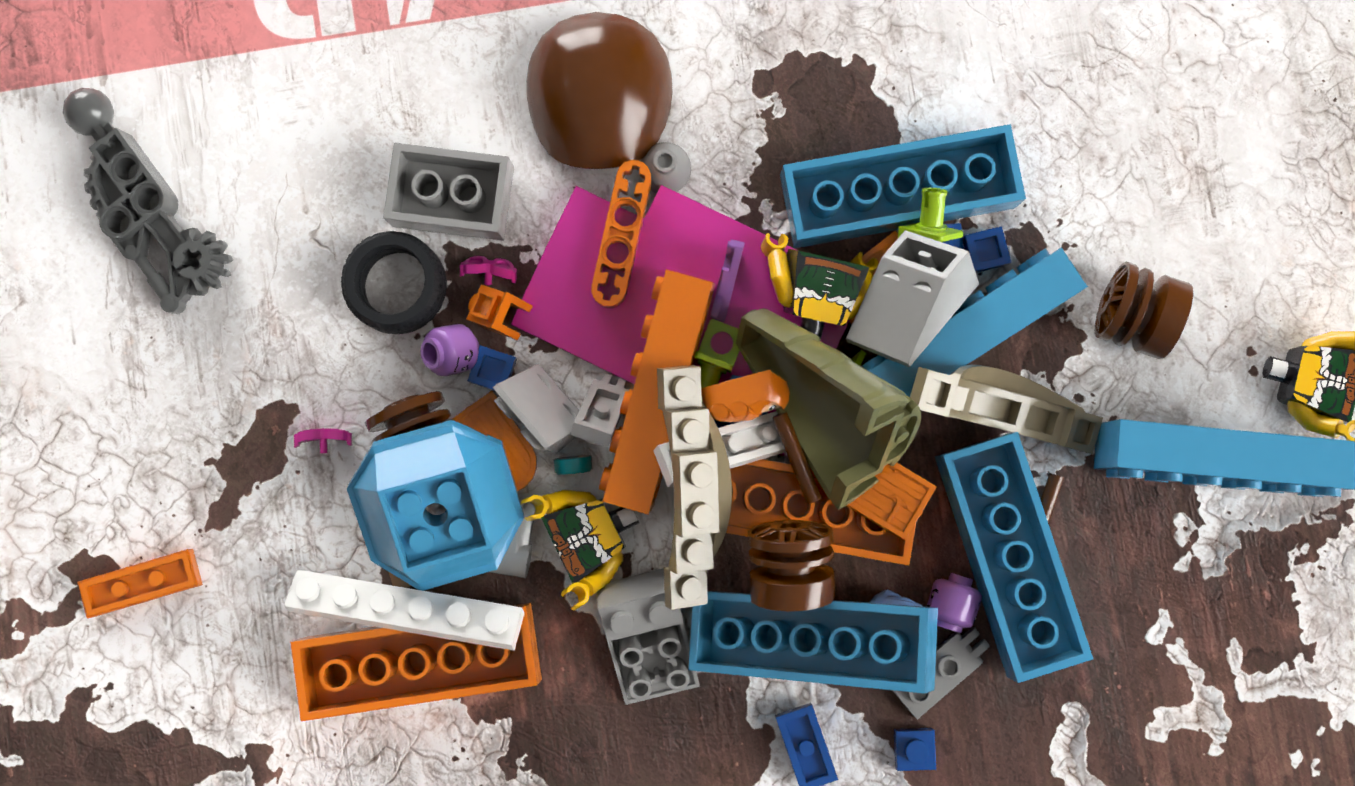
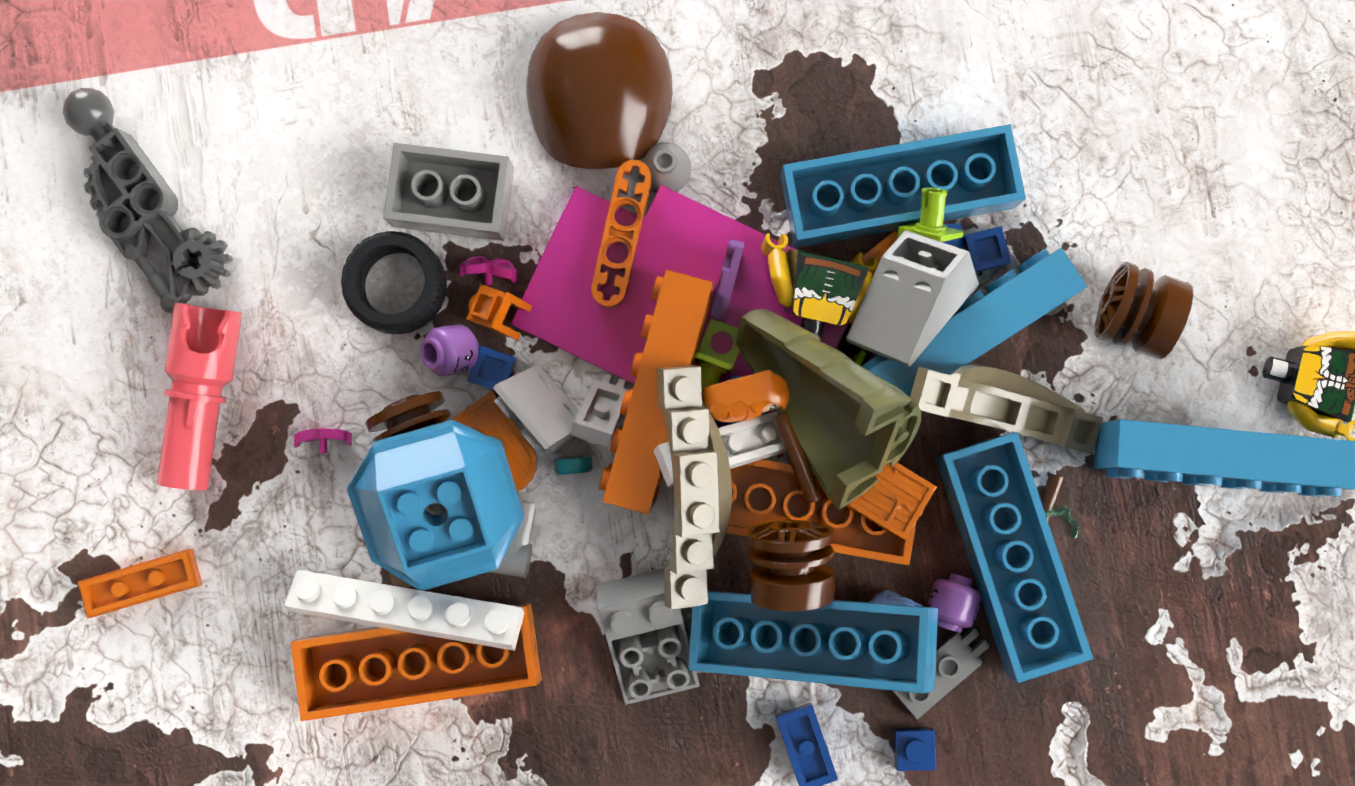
torso [520,489,639,610] -> none
none -> coral piece [157,303,243,490]
none -> clear green piece [1045,506,1080,539]

